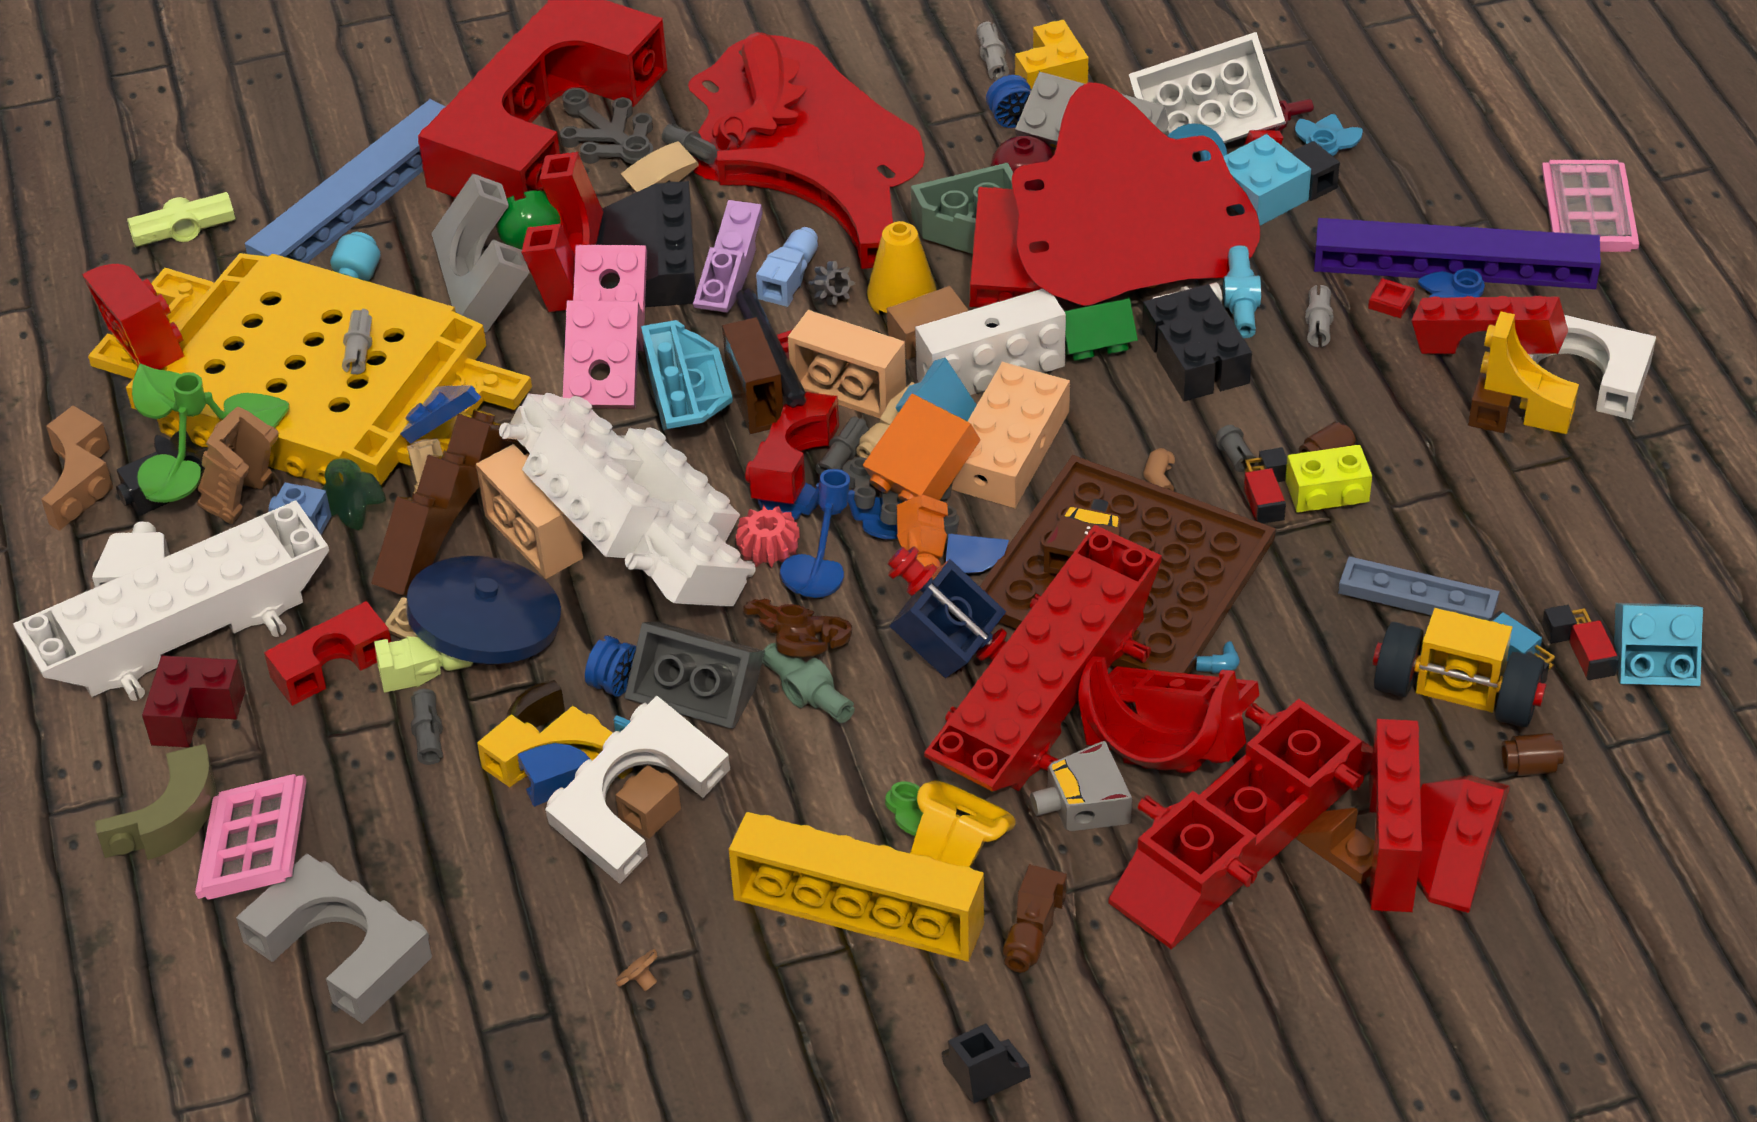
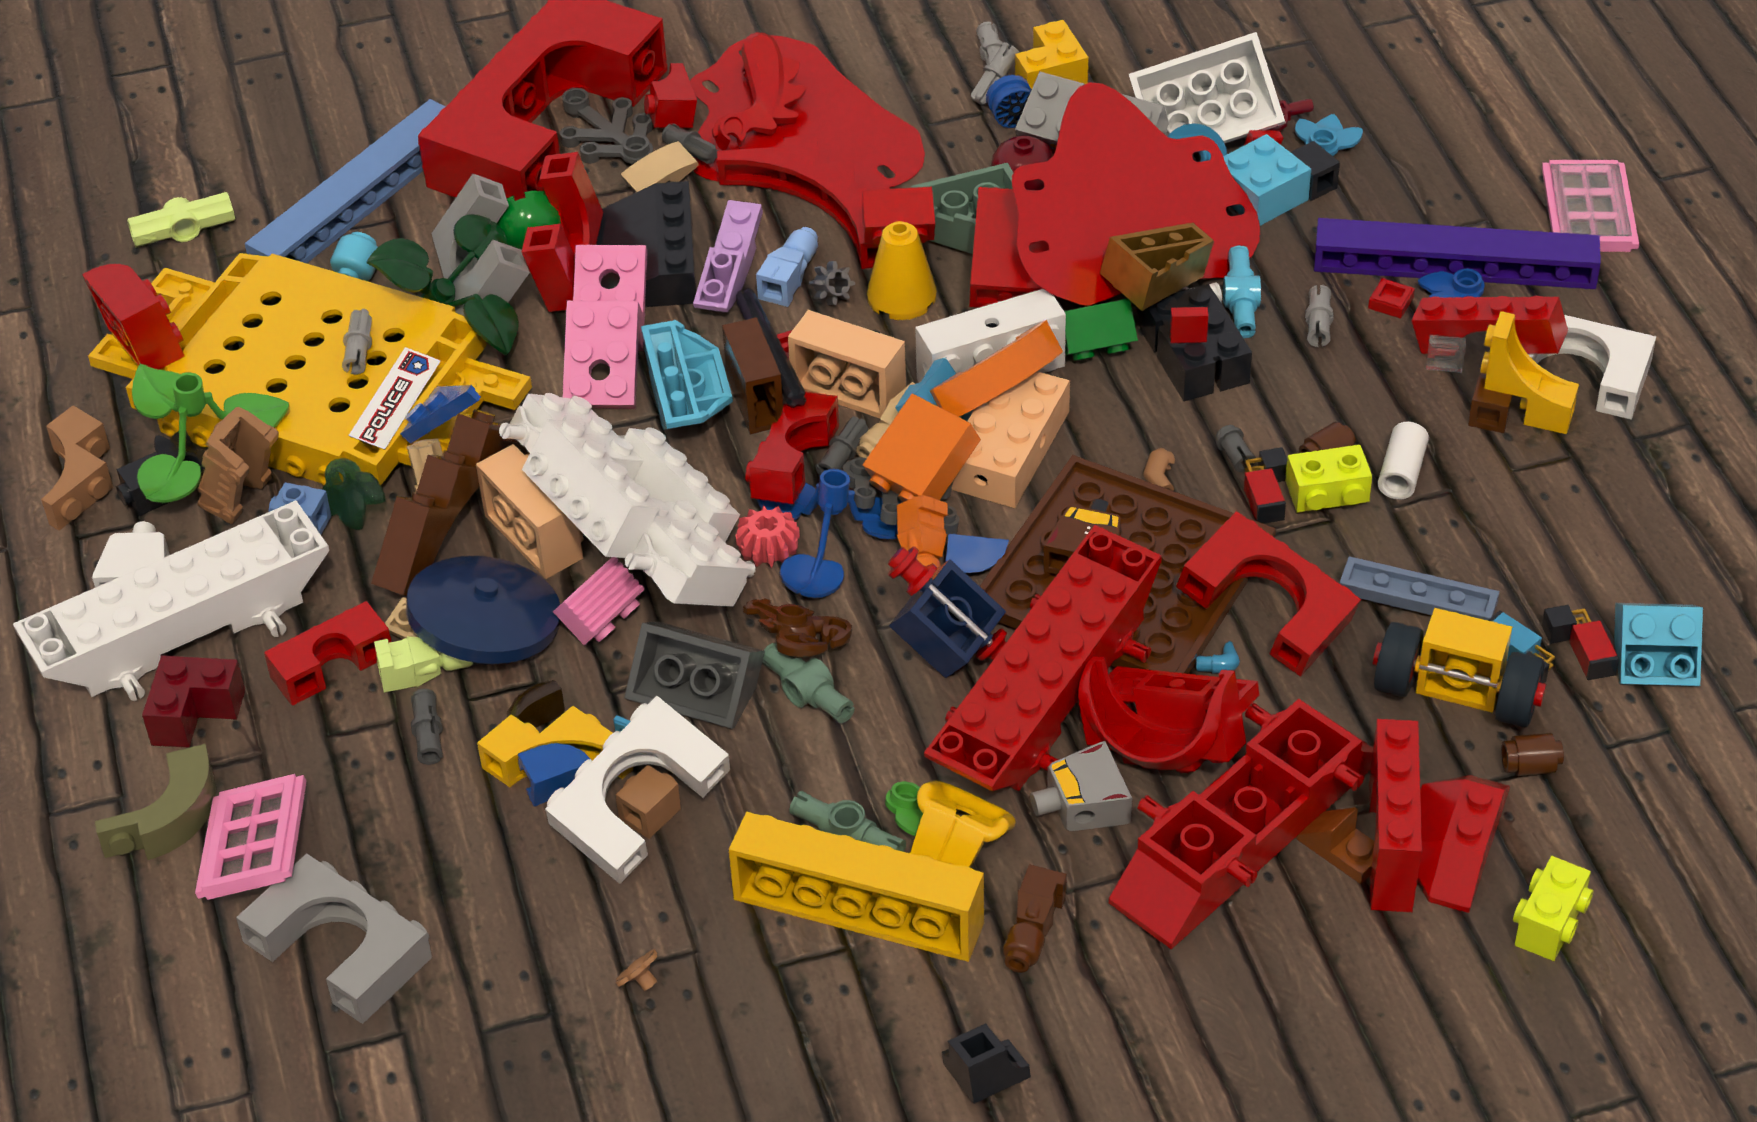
blue wheel [585,635,636,697] -> none
medium nougat brick [887,286,969,360] -> none
none -> white sticker [348,347,441,450]
none -> dark green plant [367,214,519,356]
none -> bright pink brick [553,557,645,645]
none -> red arch [644,63,697,128]
none -> sand green pin [789,791,906,852]
none -> red brick [862,187,935,246]
none -> orange slope [930,320,1063,417]
none -> light grey axle [971,42,1020,105]
none -> pearl gold wedge [1100,223,1214,311]
none -> red tile [1170,307,1208,343]
none -> red arch [1176,511,1361,677]
none -> white pin [1378,422,1429,500]
none -> clear tile [1426,335,1466,373]
none -> neon yellow brick [1513,856,1594,961]

